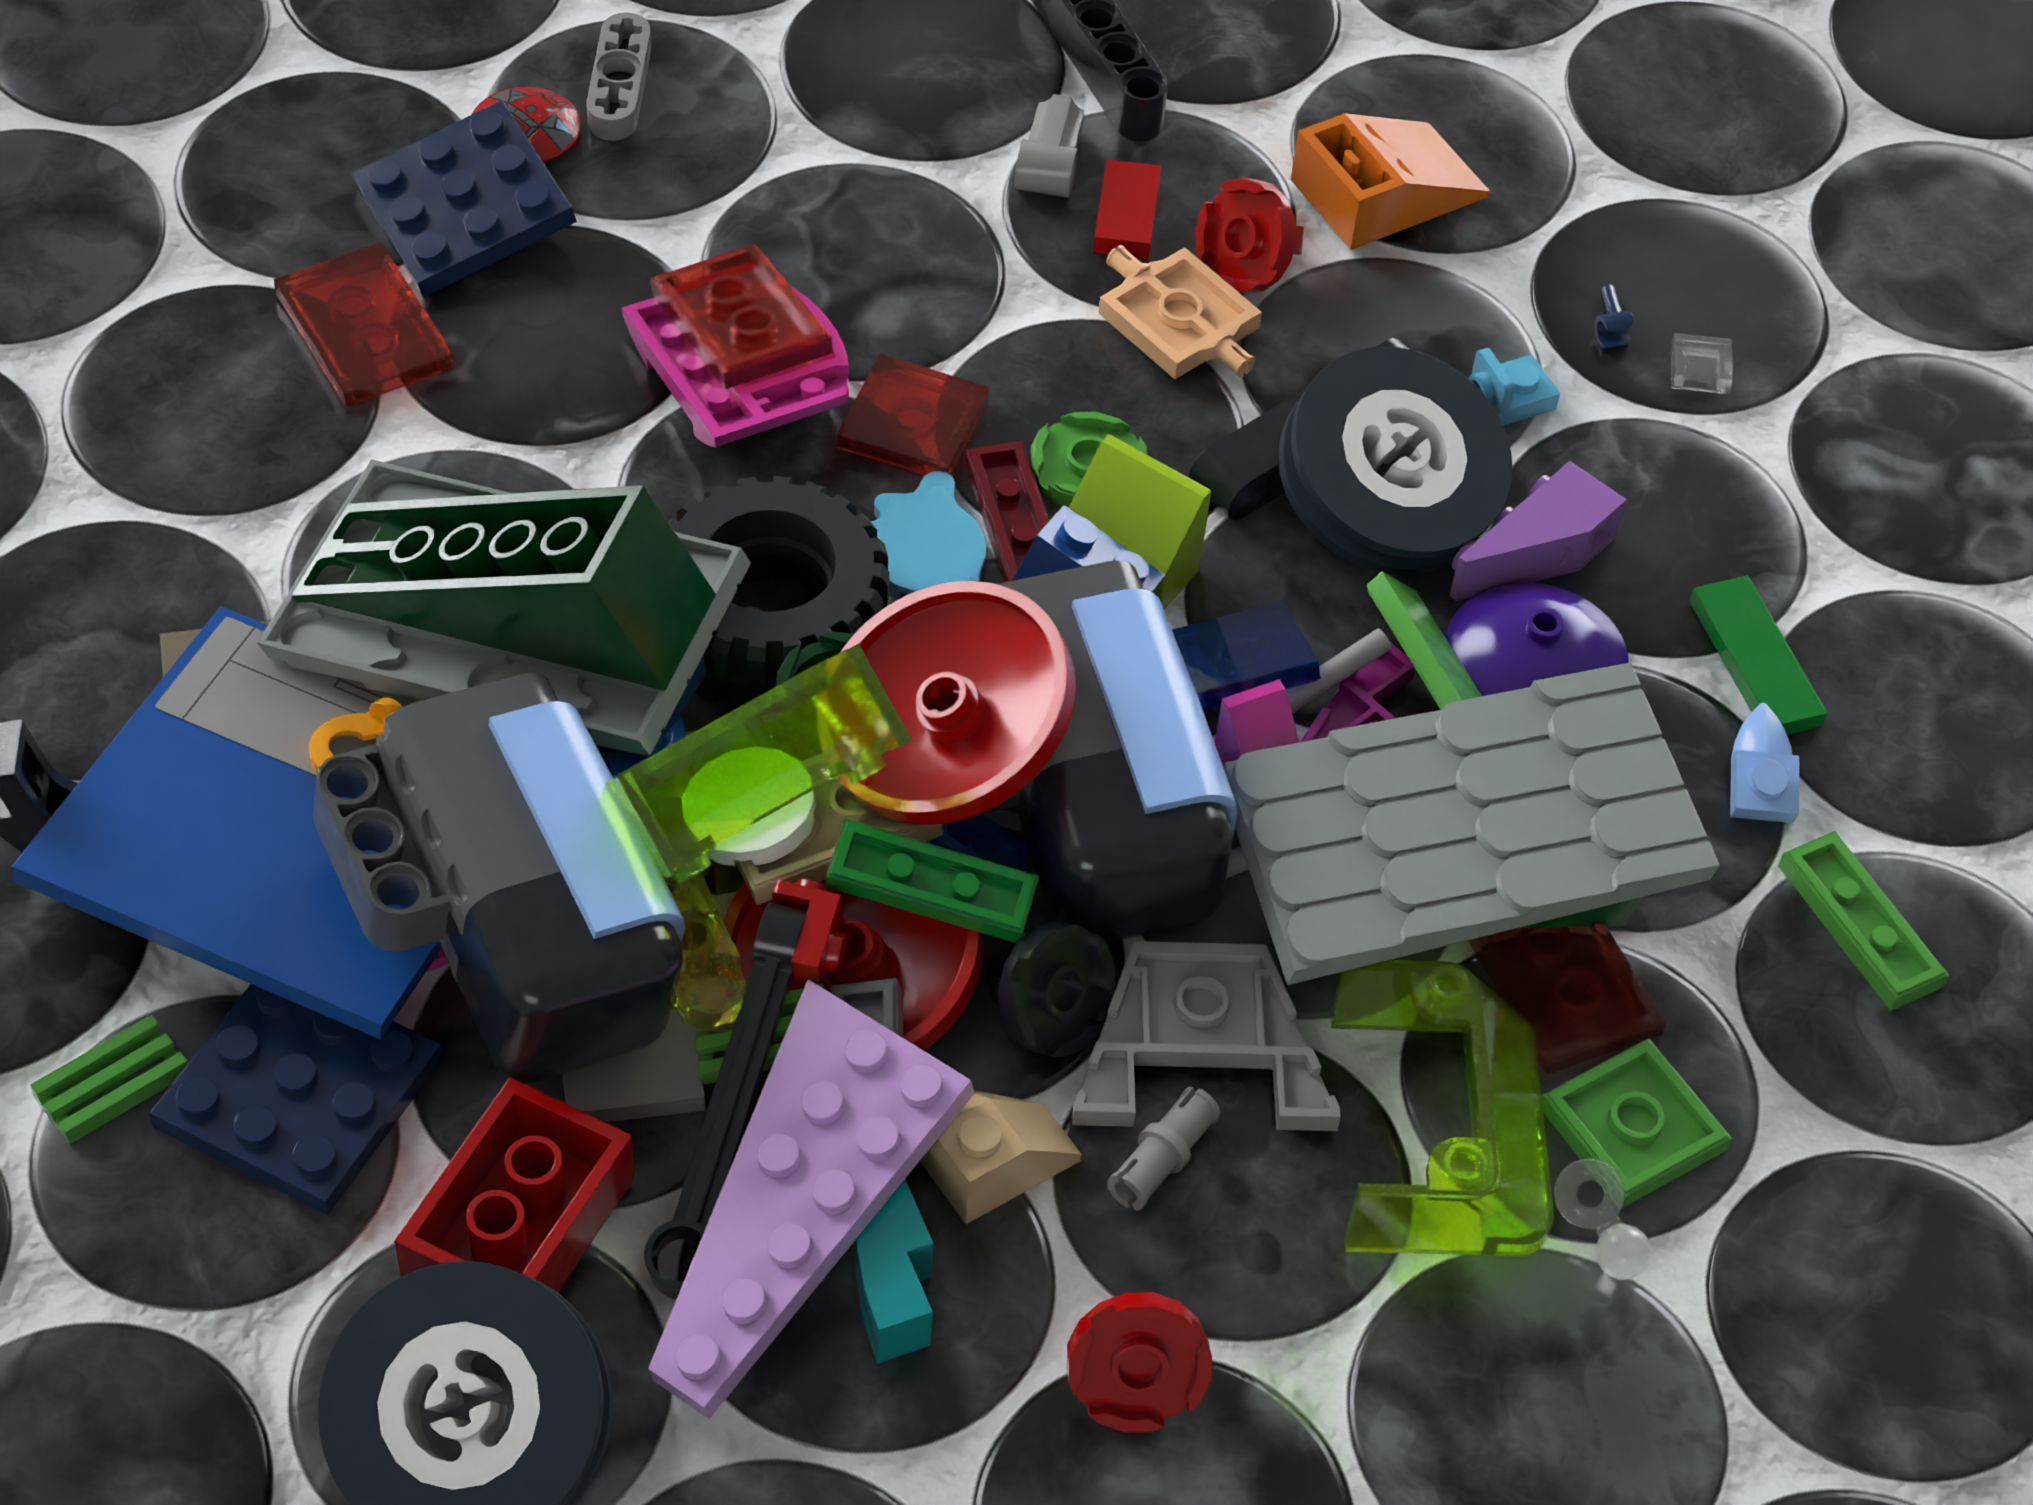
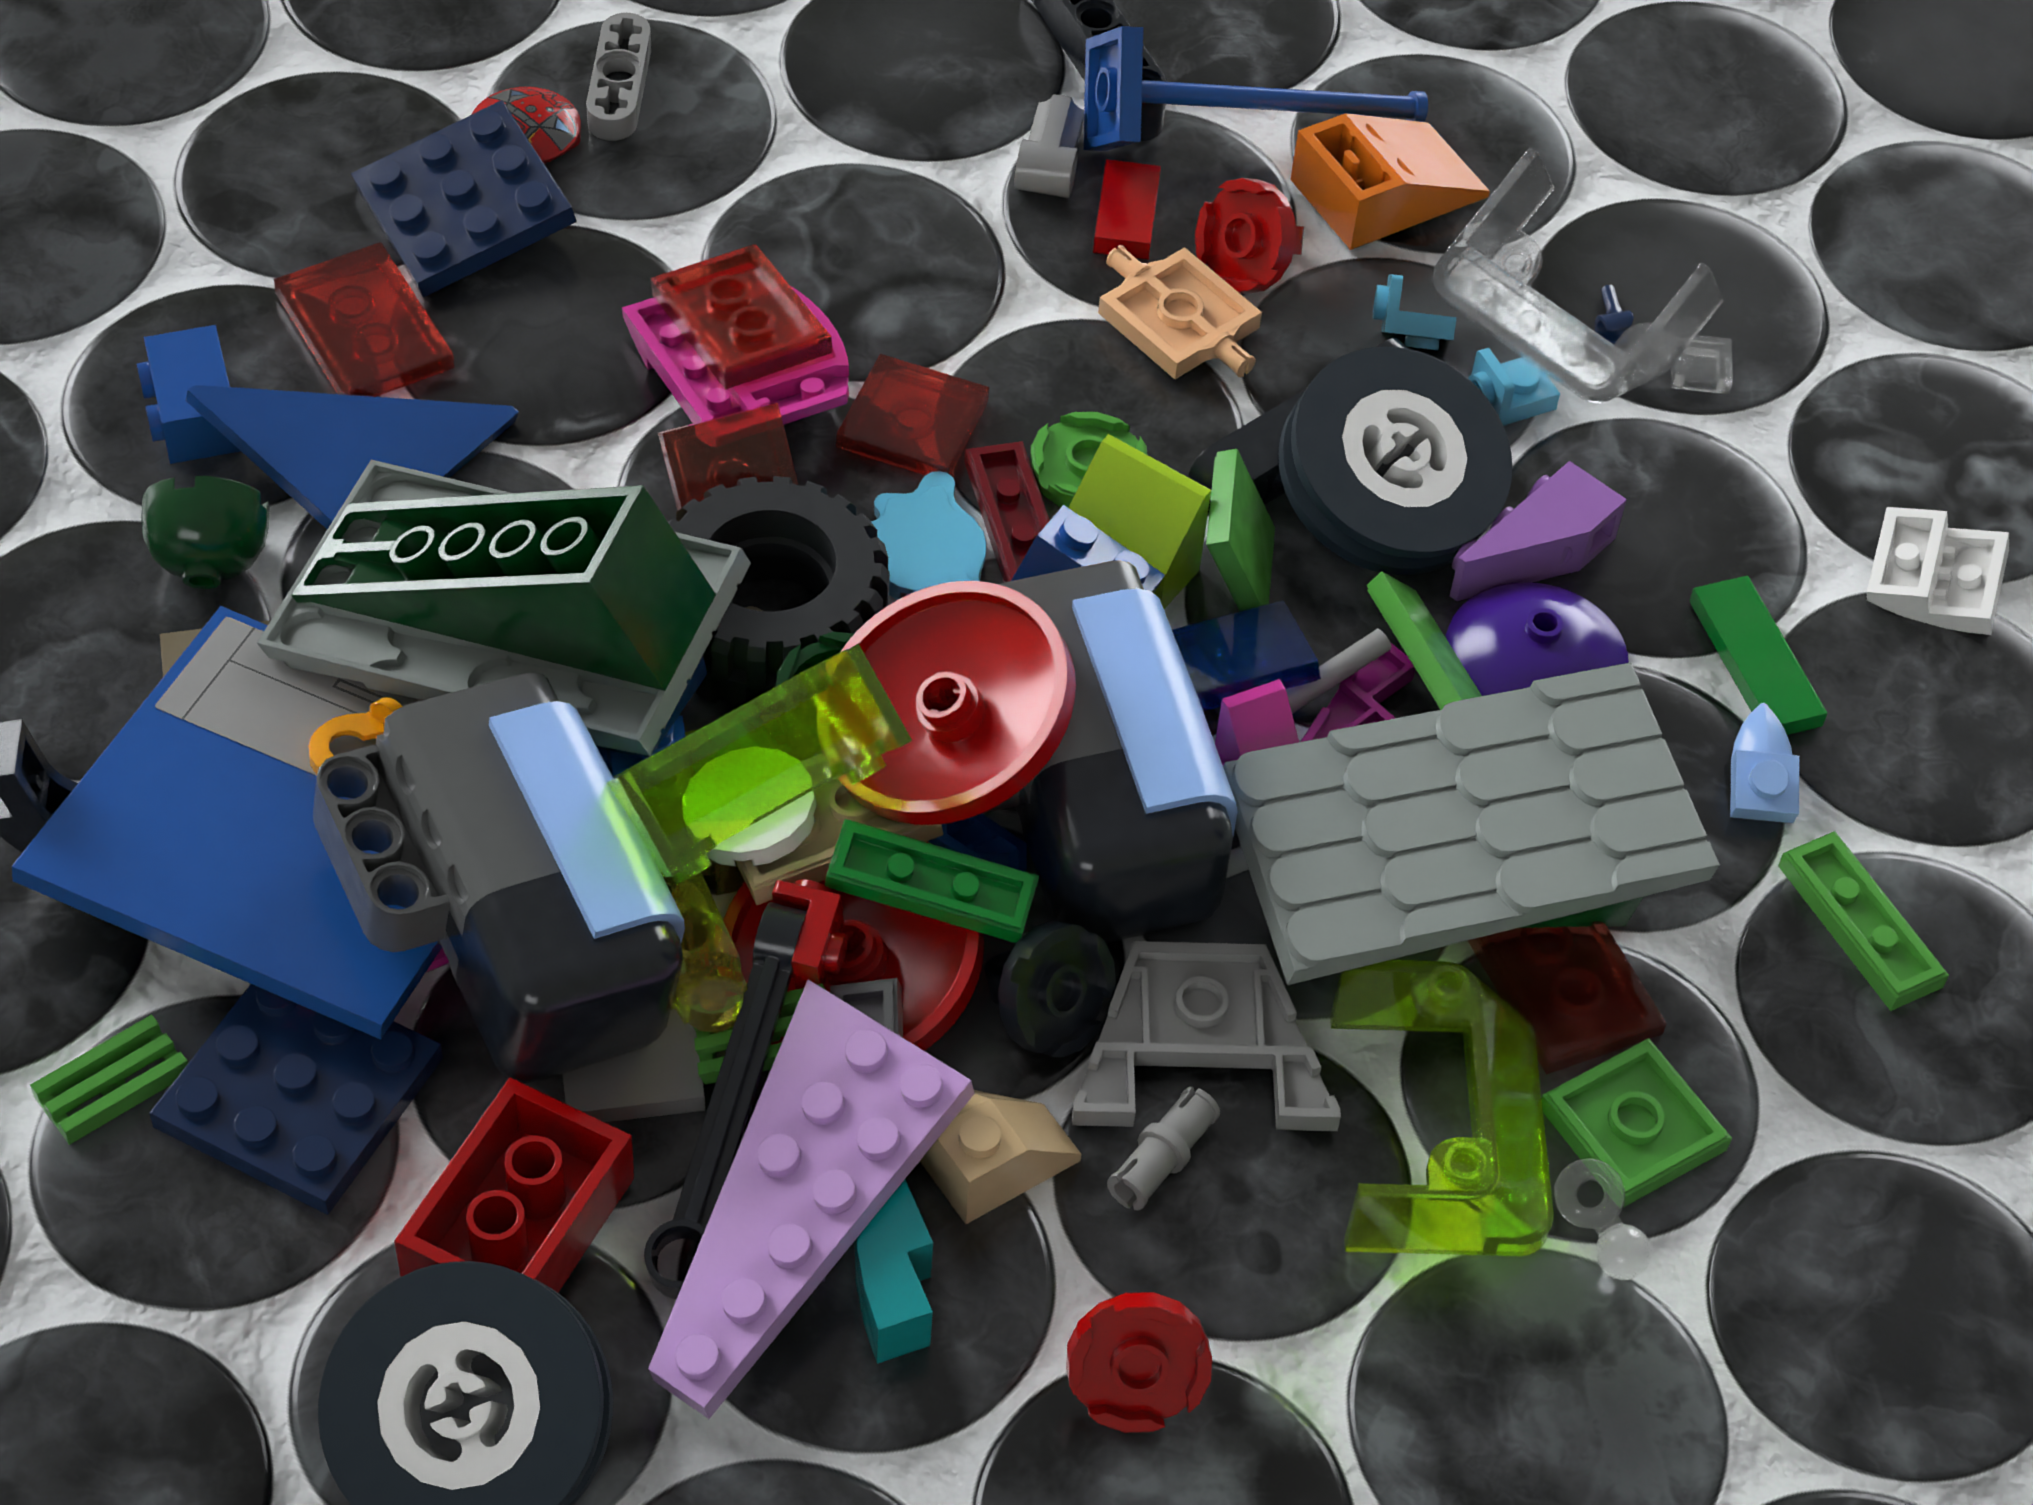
none -> blue brick [137,325,240,464]
none -> dark green cylinder [141,476,270,589]
none -> blue tile [185,385,519,529]
none -> clear red tile [658,403,798,510]
none -> blue tile [1083,26,1428,151]
none -> bright green tile [1206,449,1275,623]
none -> medium azure bracket [1373,274,1457,350]
none -> clear windscreen [1433,147,1724,403]
none -> white slope [1866,507,2009,635]

